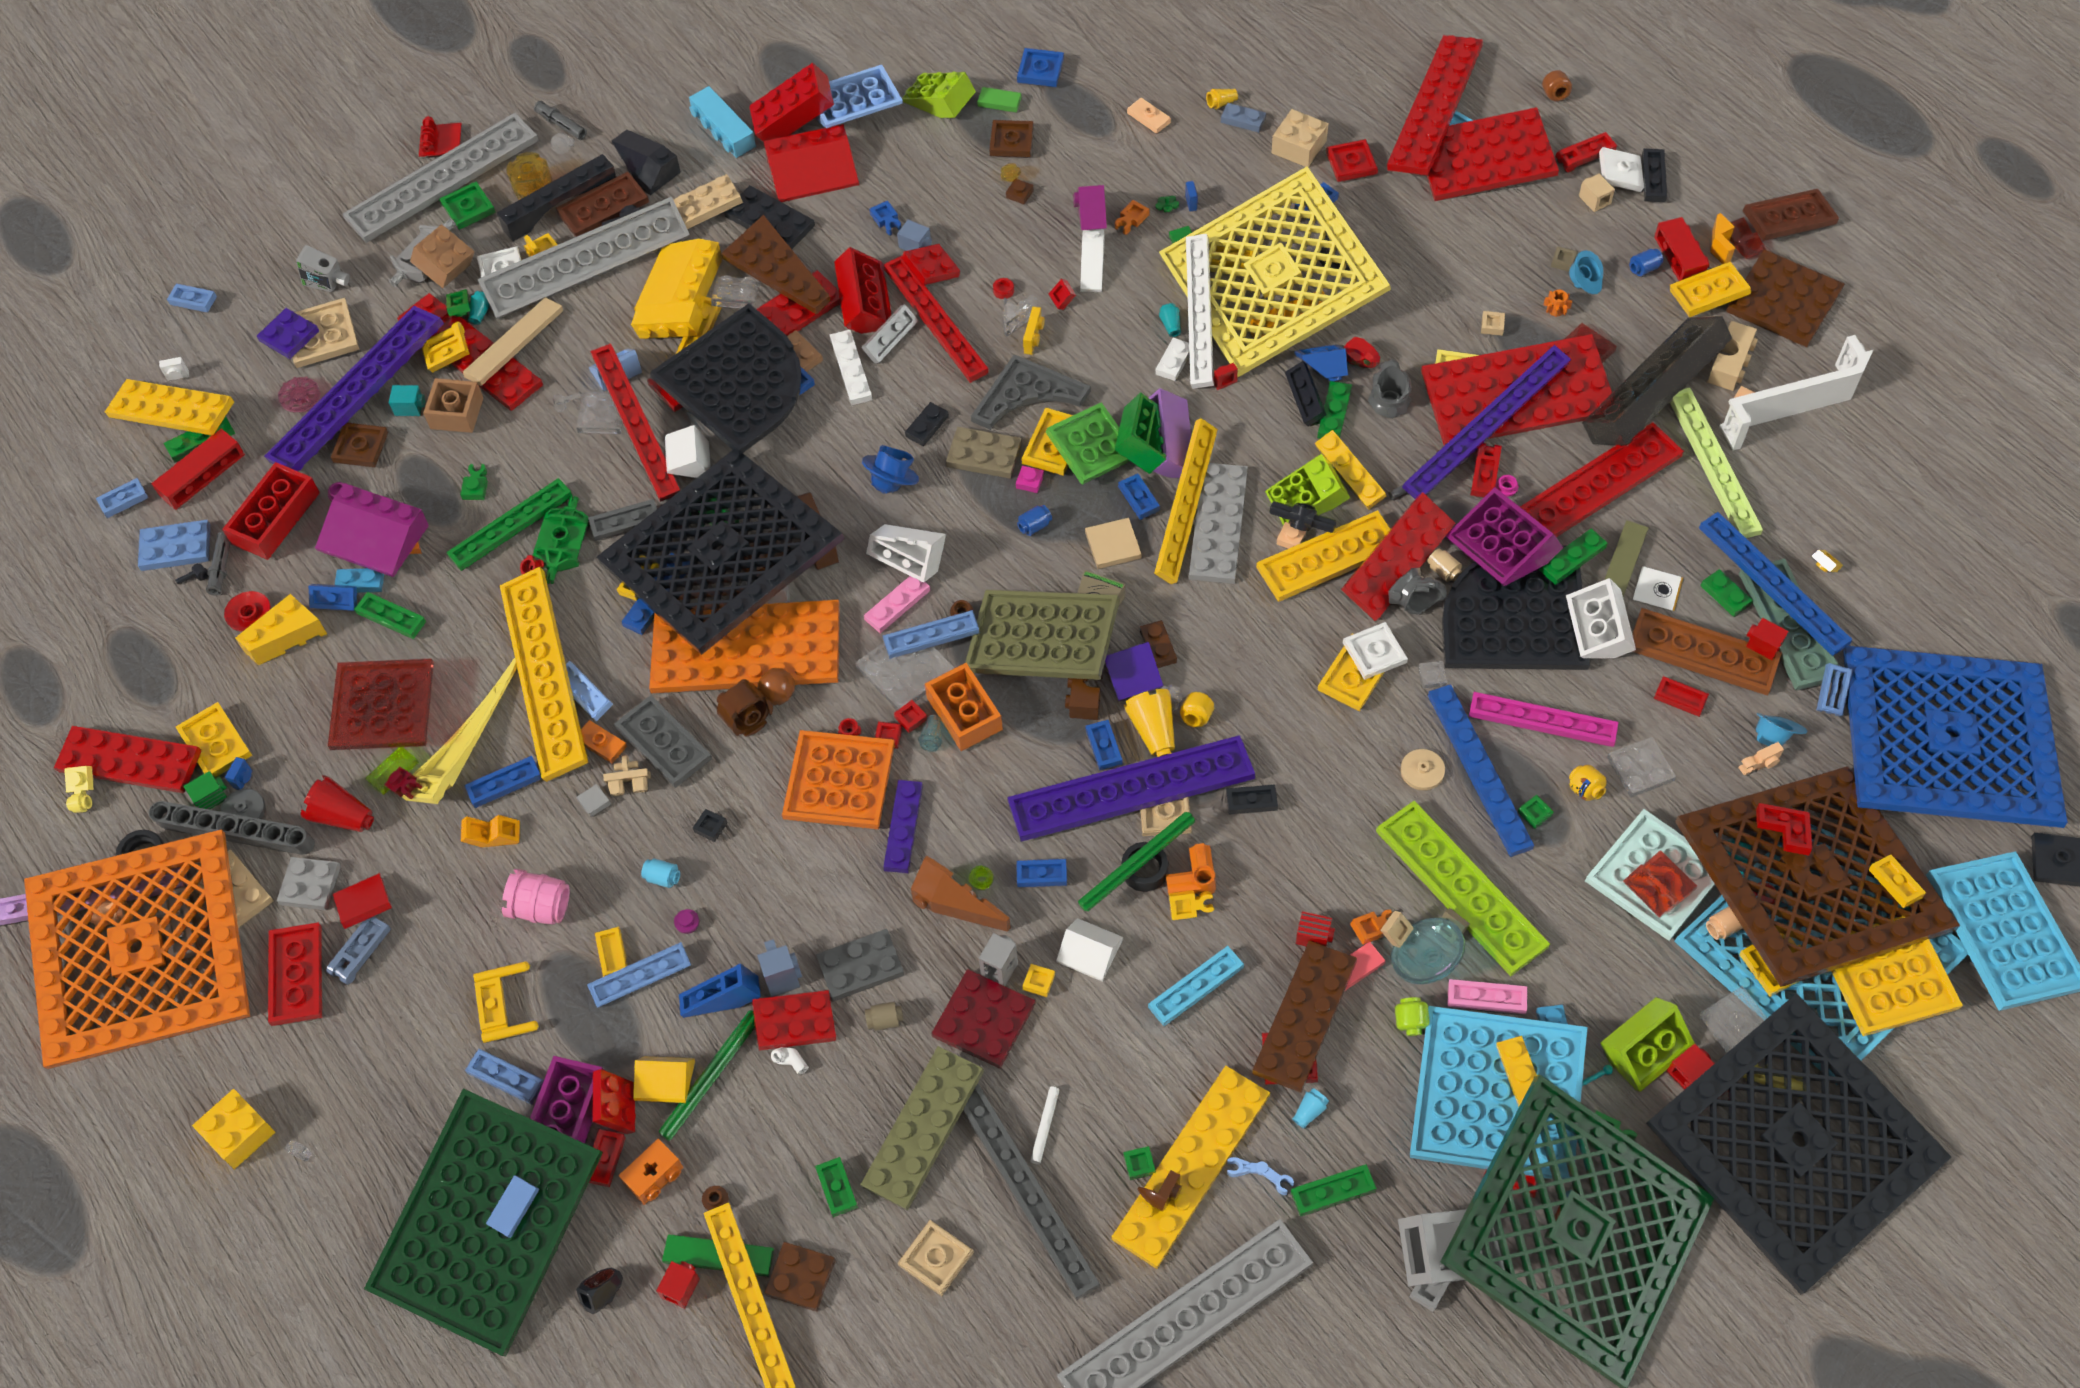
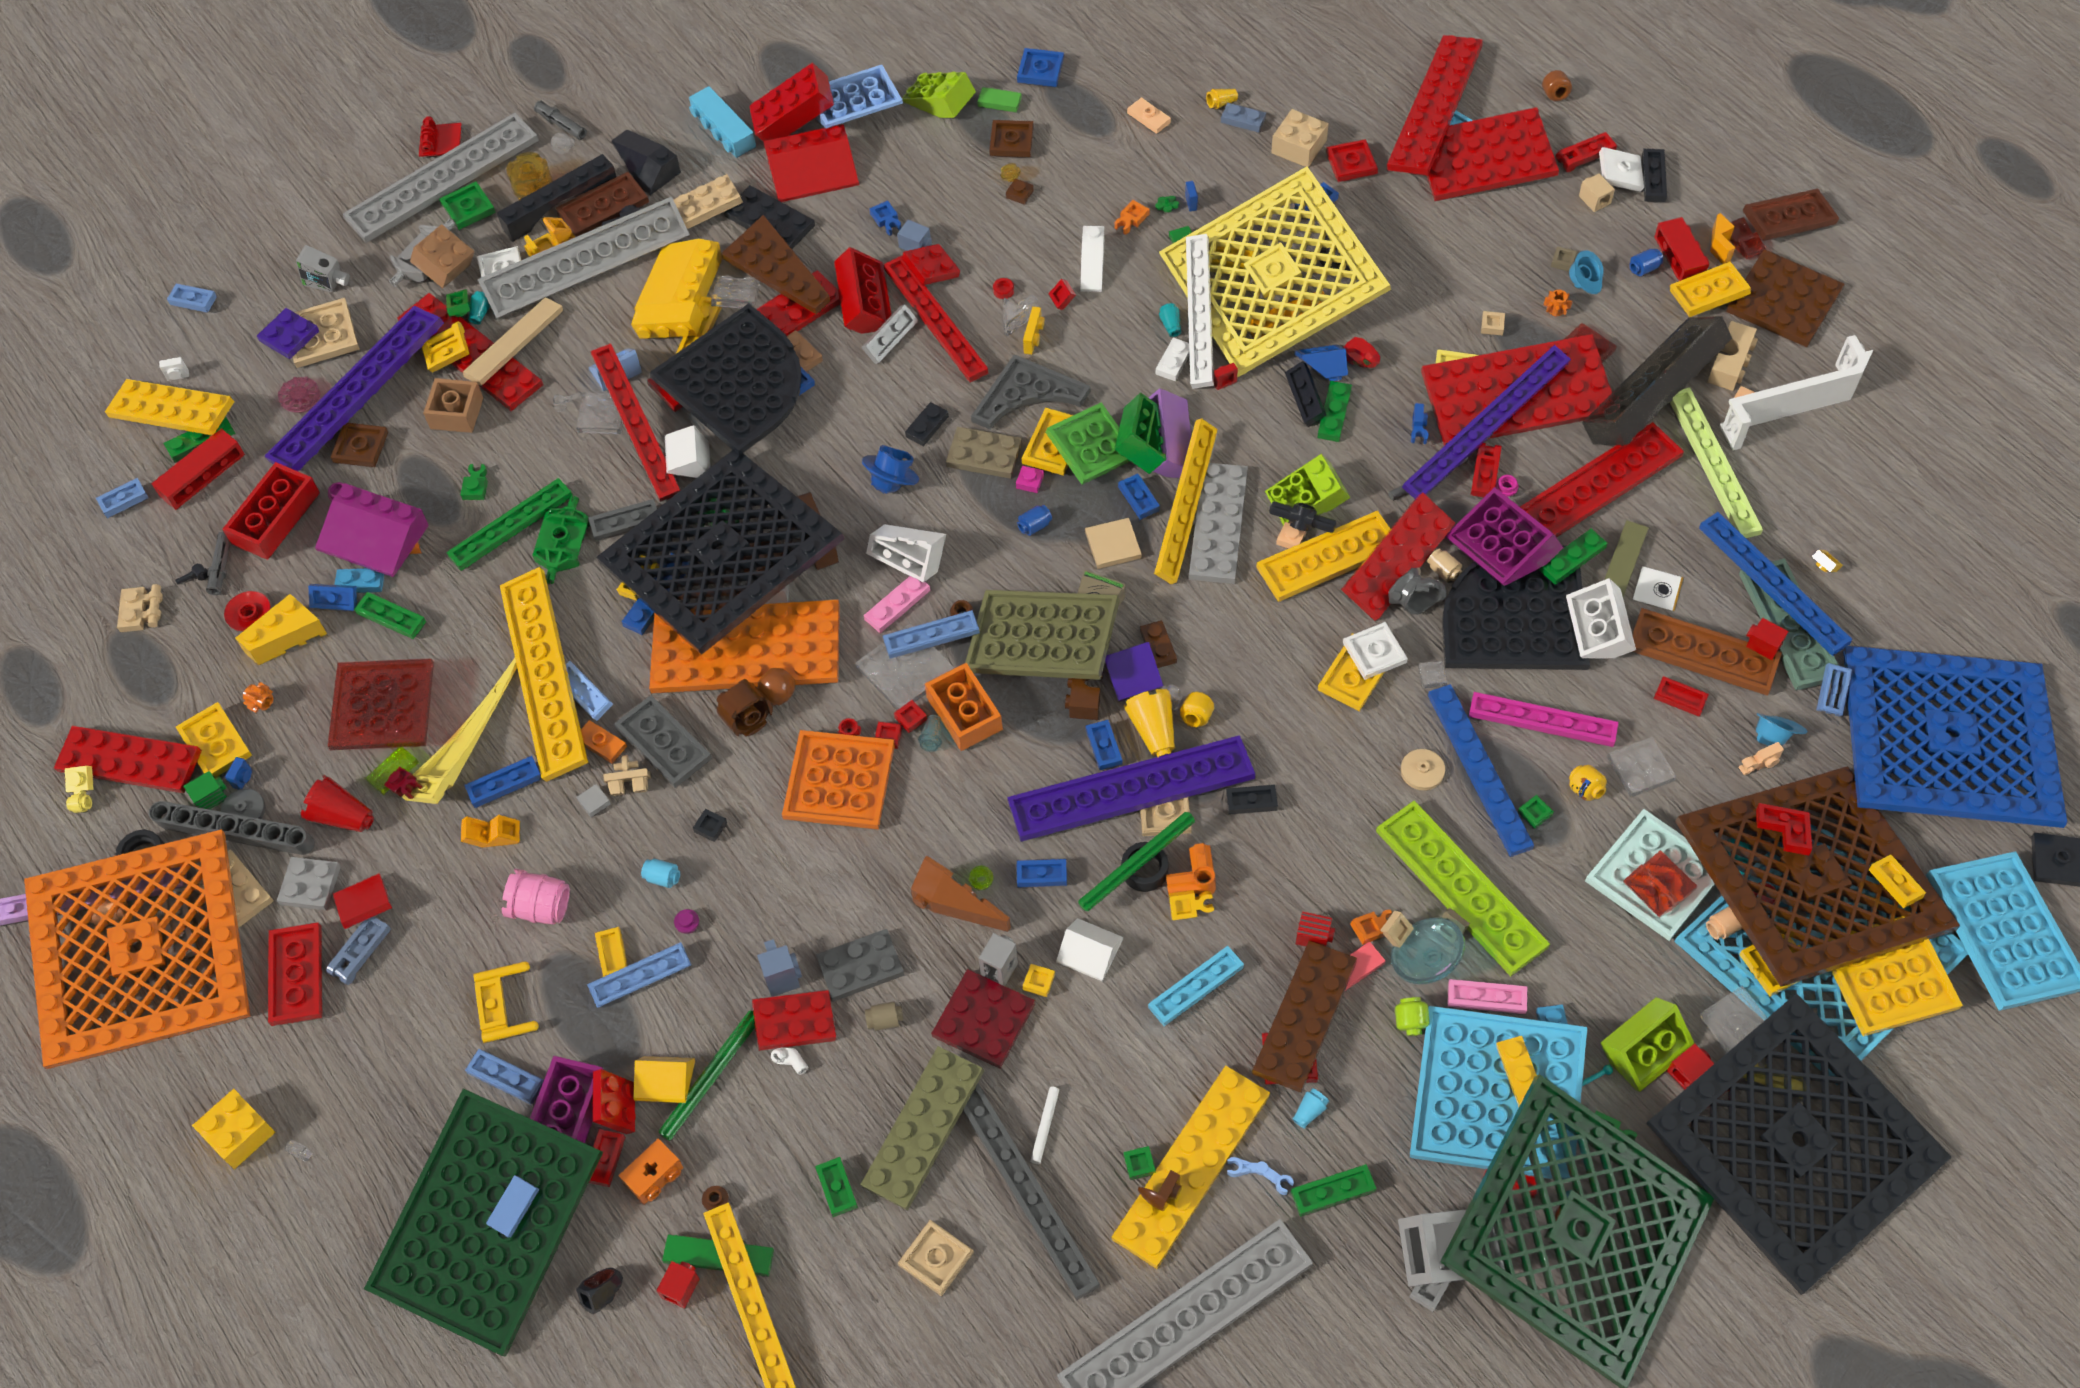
medium blue plate [138,520,210,571] -> none
teal brick [389,385,426,416] -> none
red plate [520,555,544,575] -> none
blue slope [679,963,761,1018] -> none
reddish brown plate [765,1242,835,1312] -> none
white plate [830,330,872,406] -> none
dark purple plate [883,780,923,874] -> none
magenta wedge [1073,185,1107,230] -> none
yellow plate [1315,430,1387,510] -> none
dark grey piece [1368,359,1412,419] -> none
green plate [1700,569,1753,617] -> none
none -> tan plate [117,584,163,632]
none -> orange gear [243,682,274,713]
none -> light orange slope [543,217,575,245]
none -> blue plate [1411,403,1429,444]

